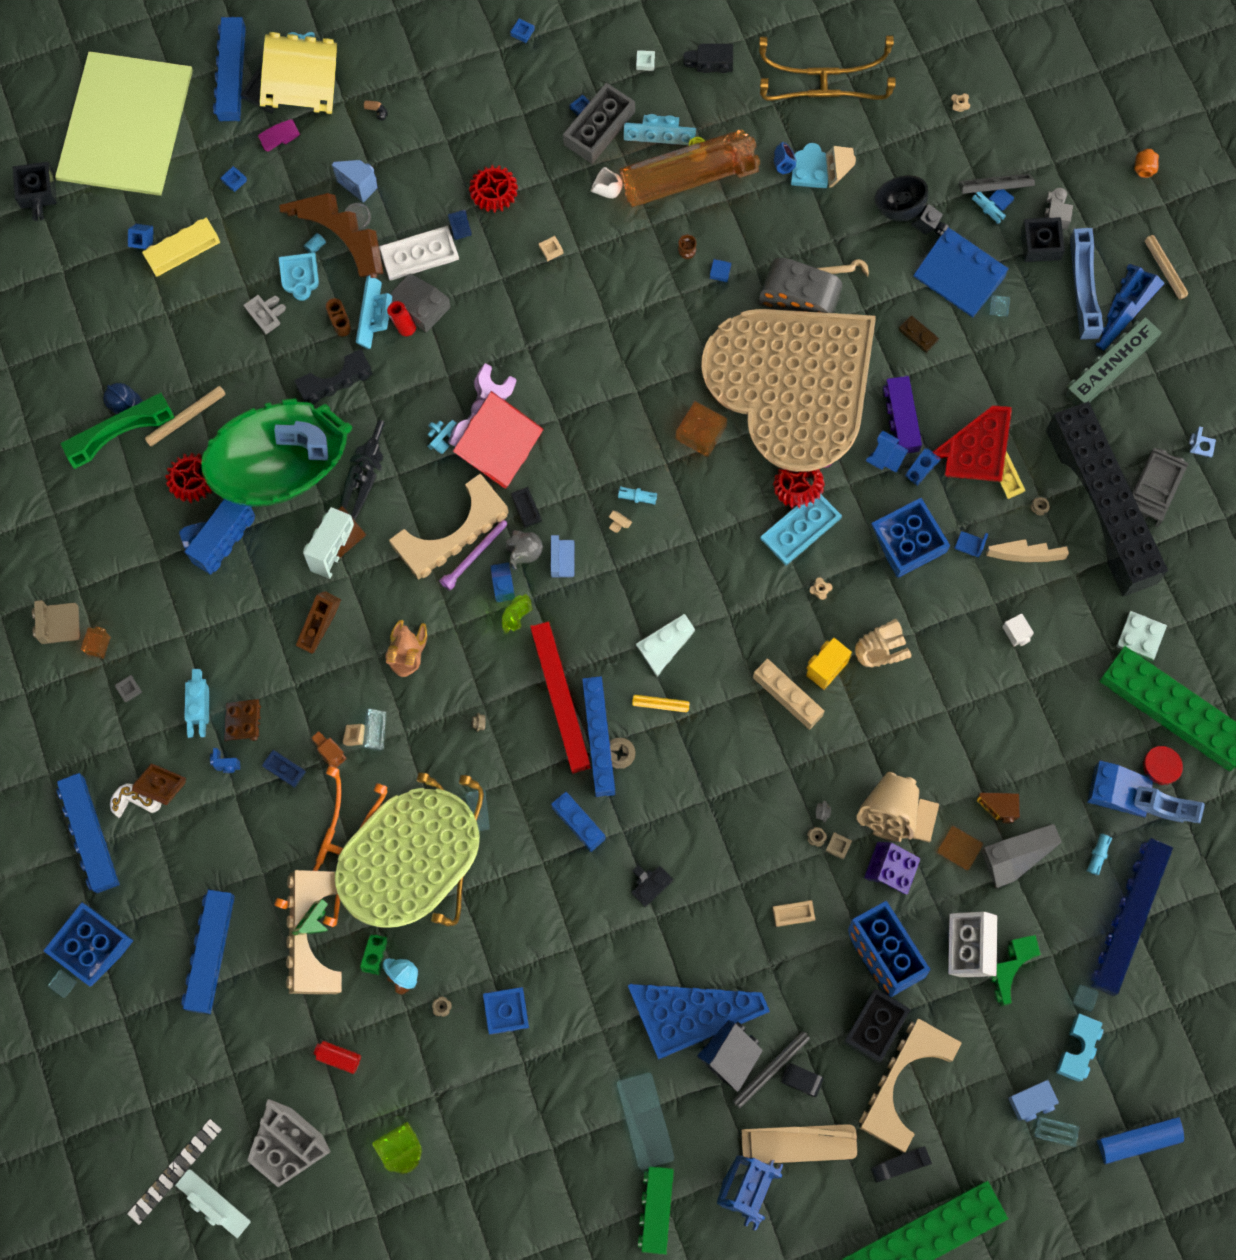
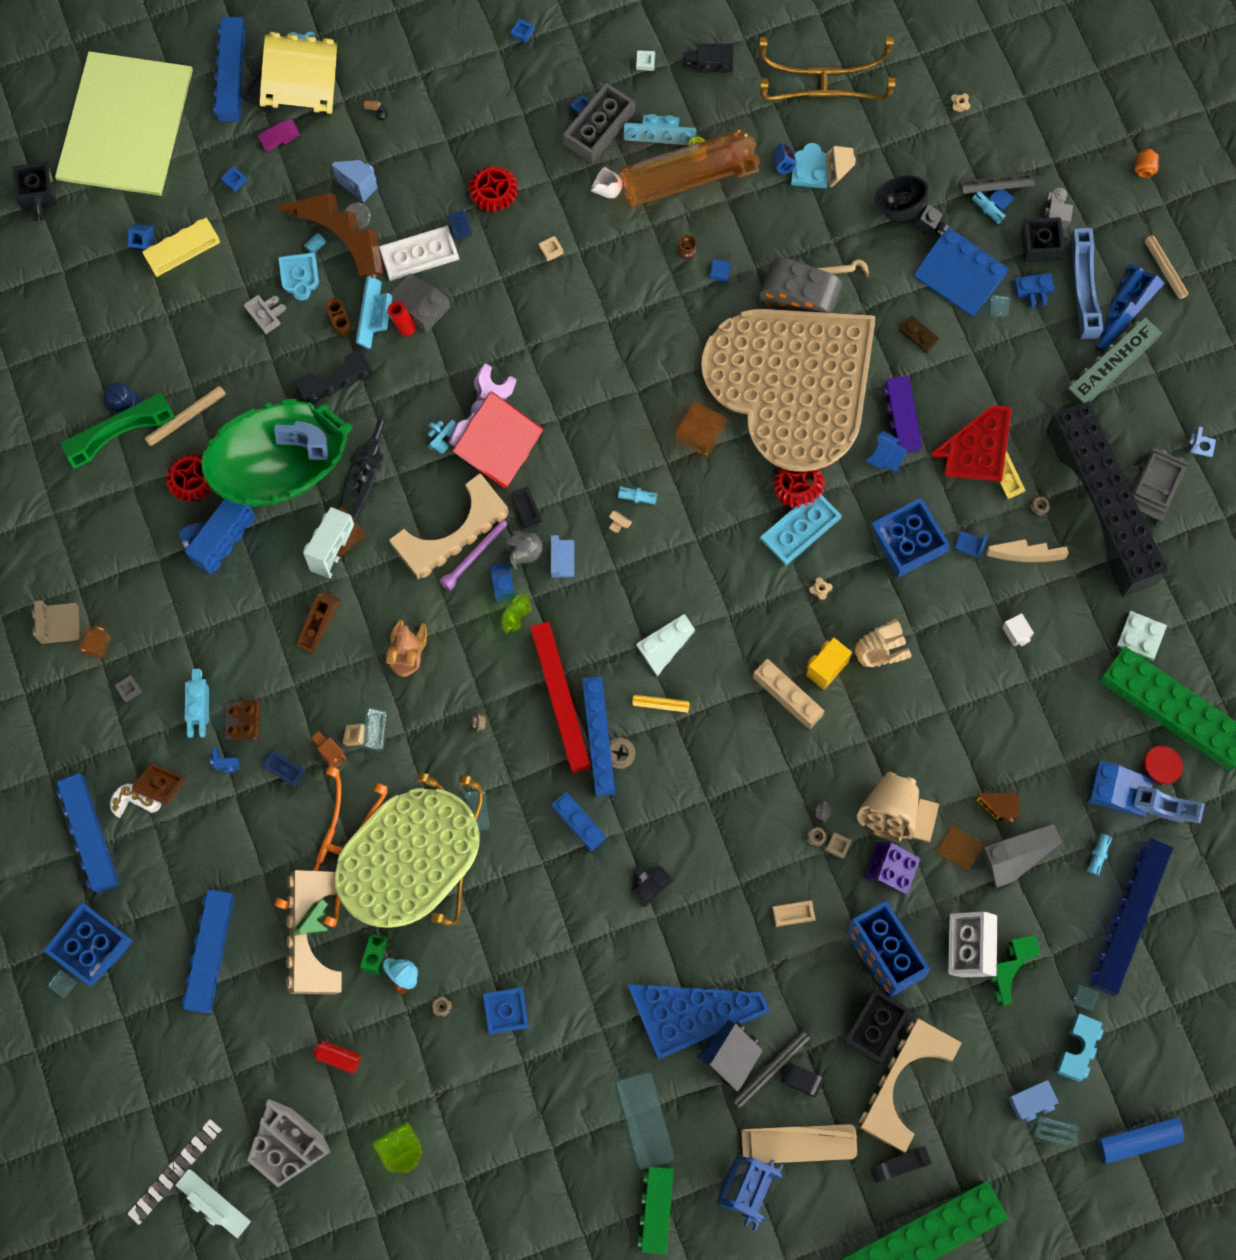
blue leg [905,448,941,485] -> none
none -> blue hinge [1014,273,1055,307]

